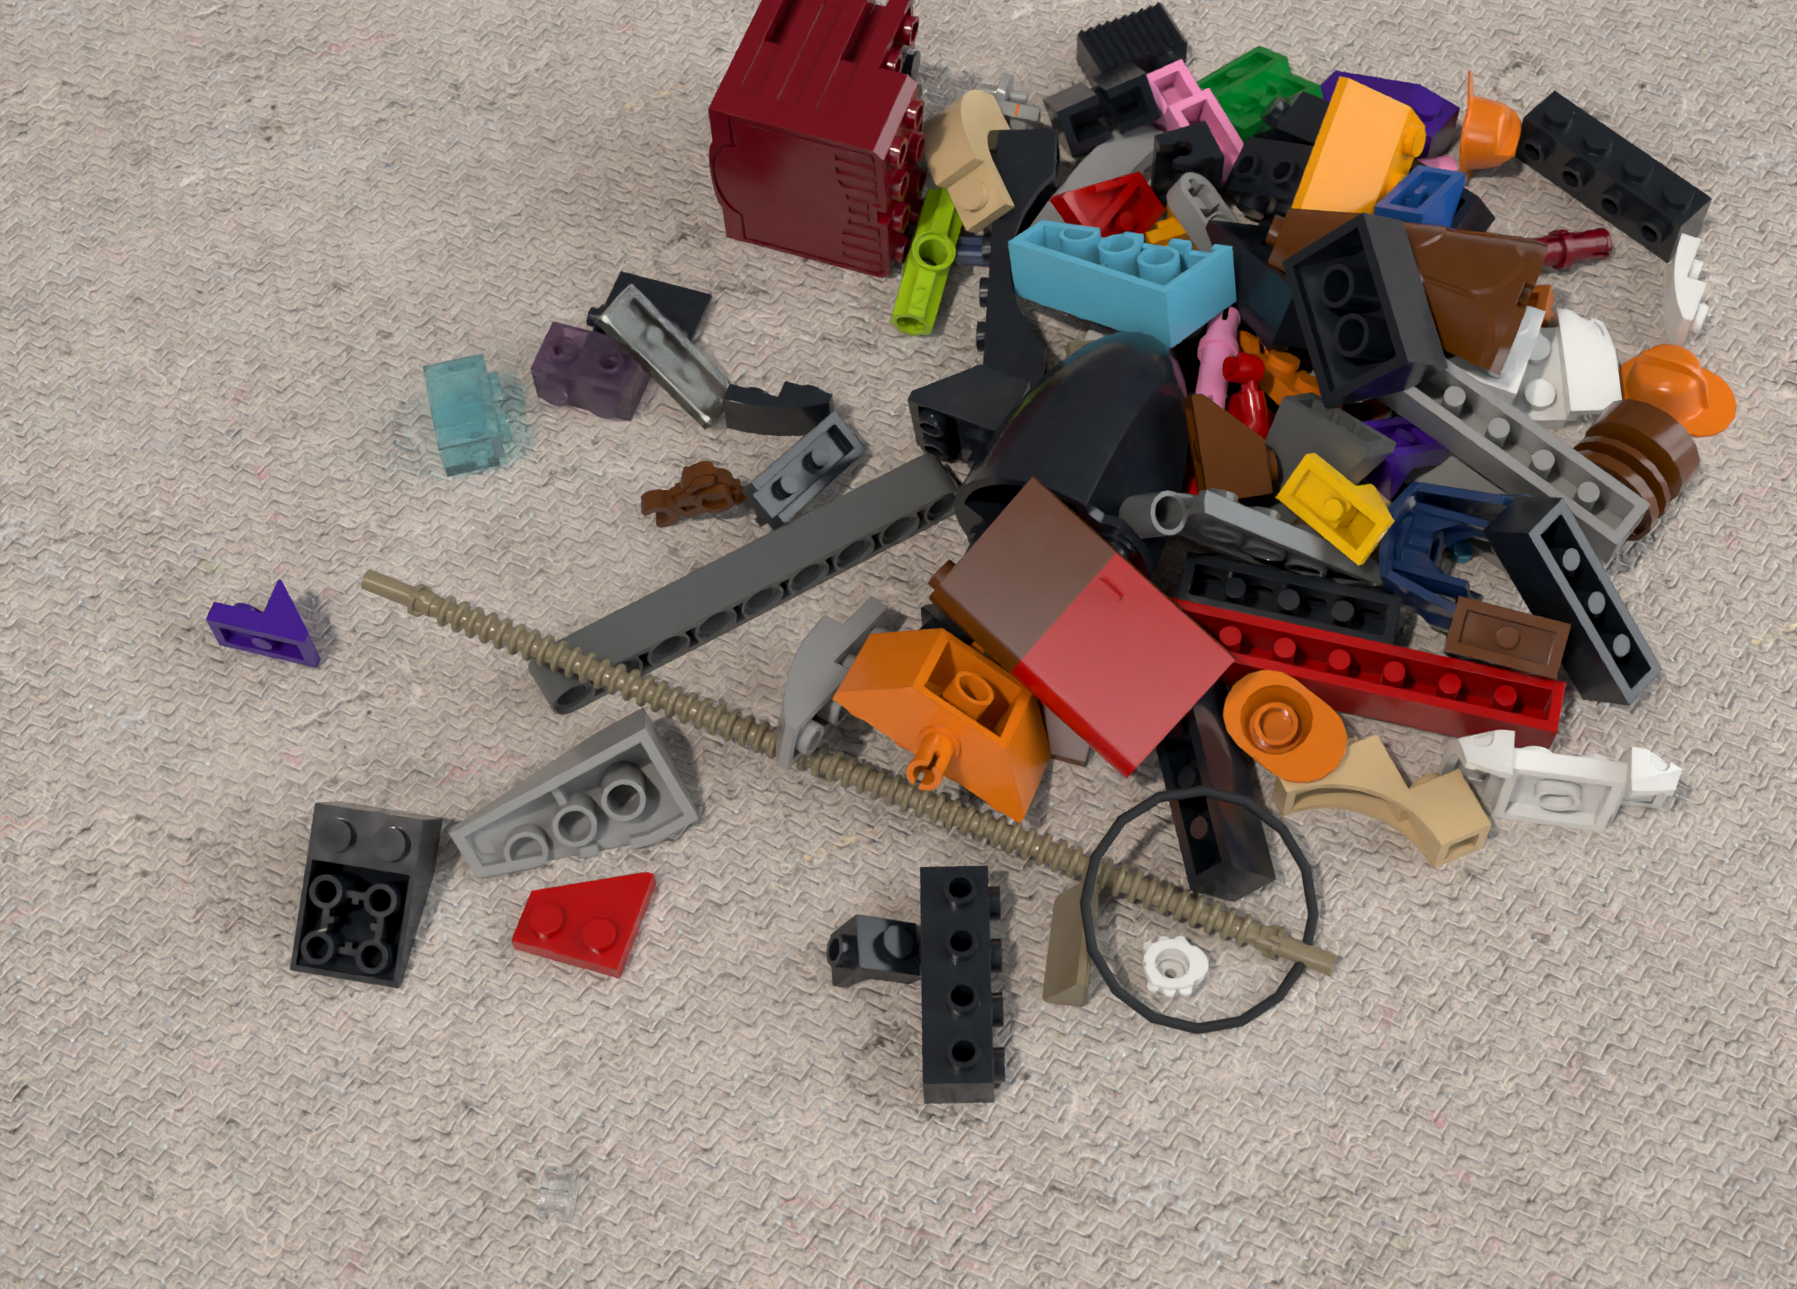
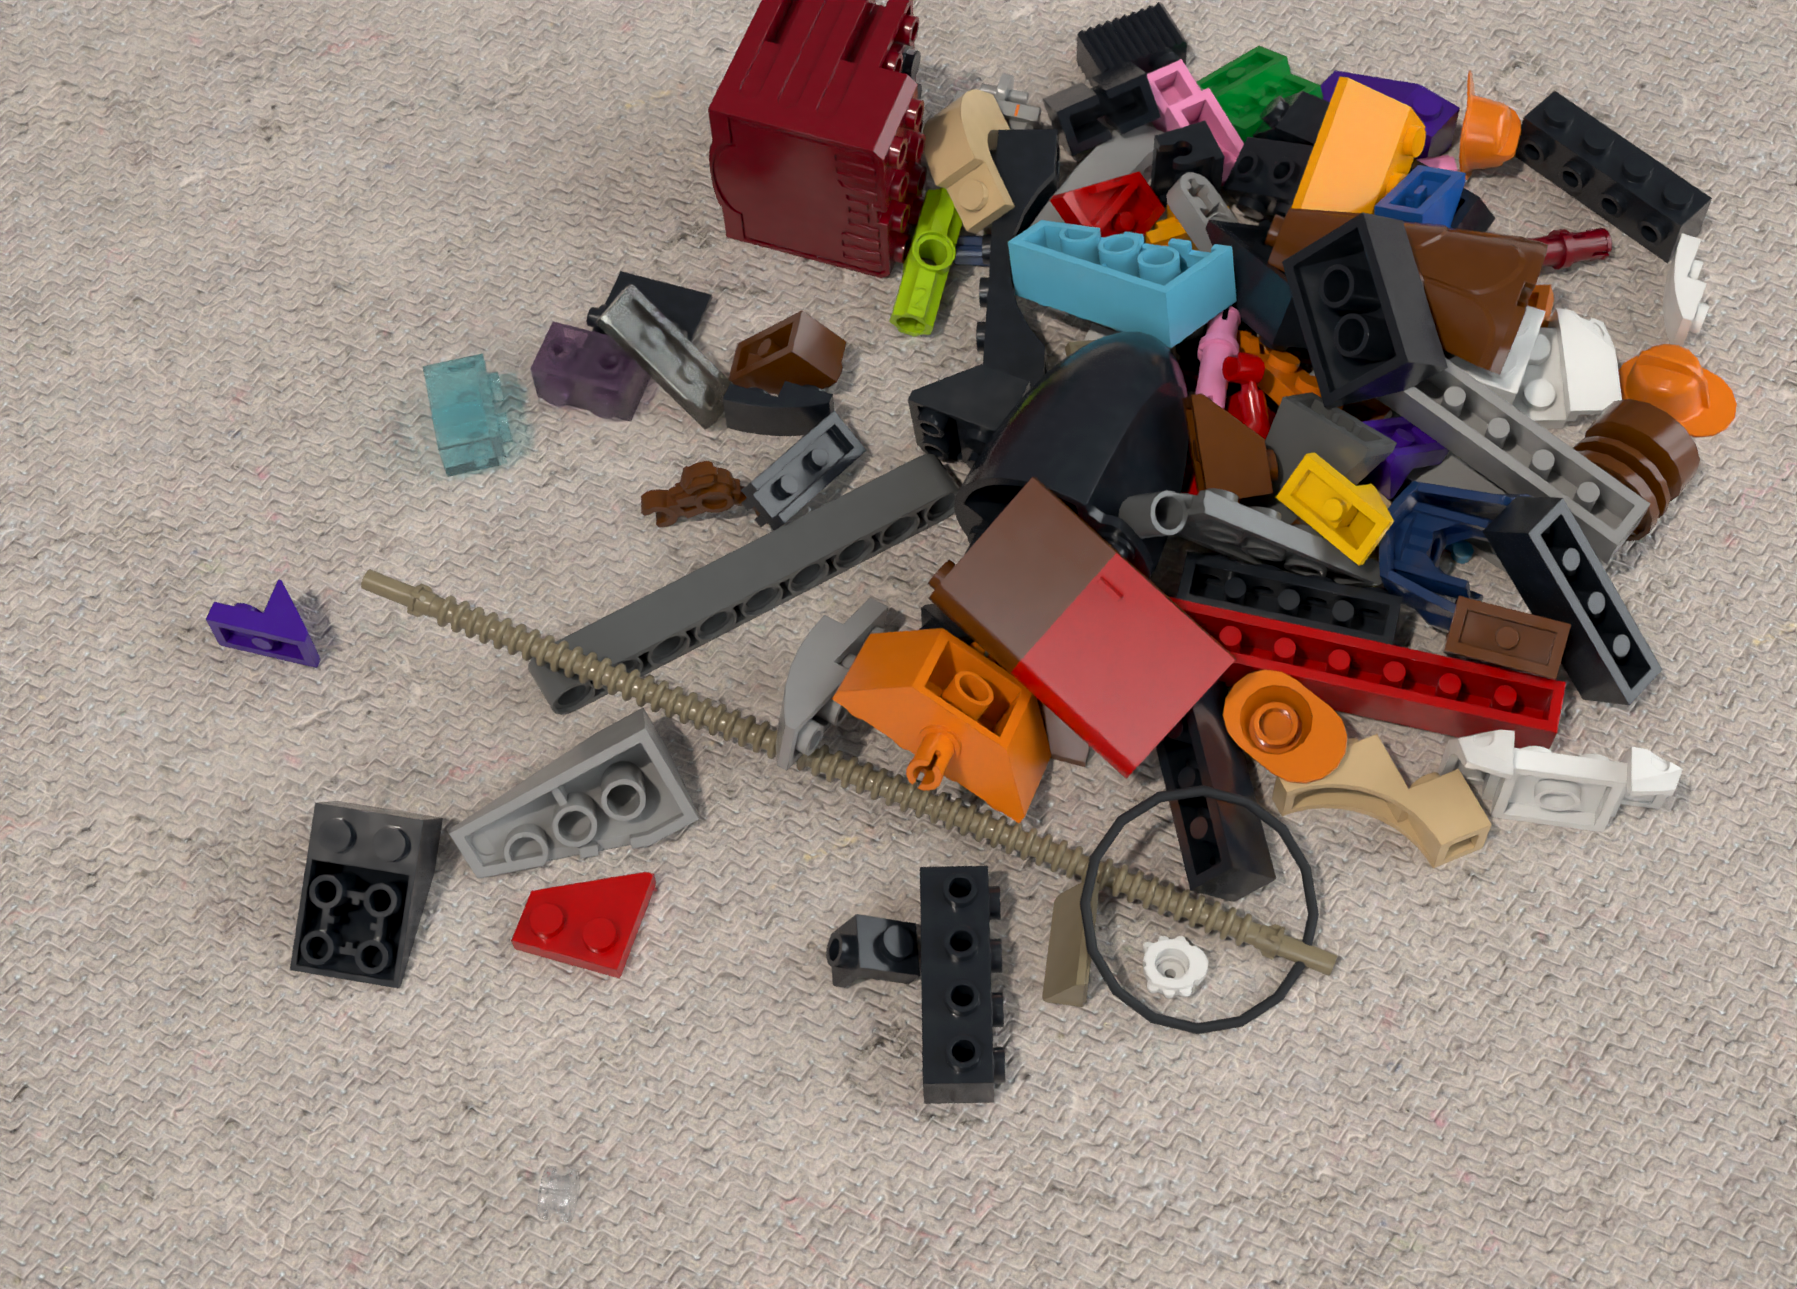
none -> reddish brown slope [727,310,847,395]

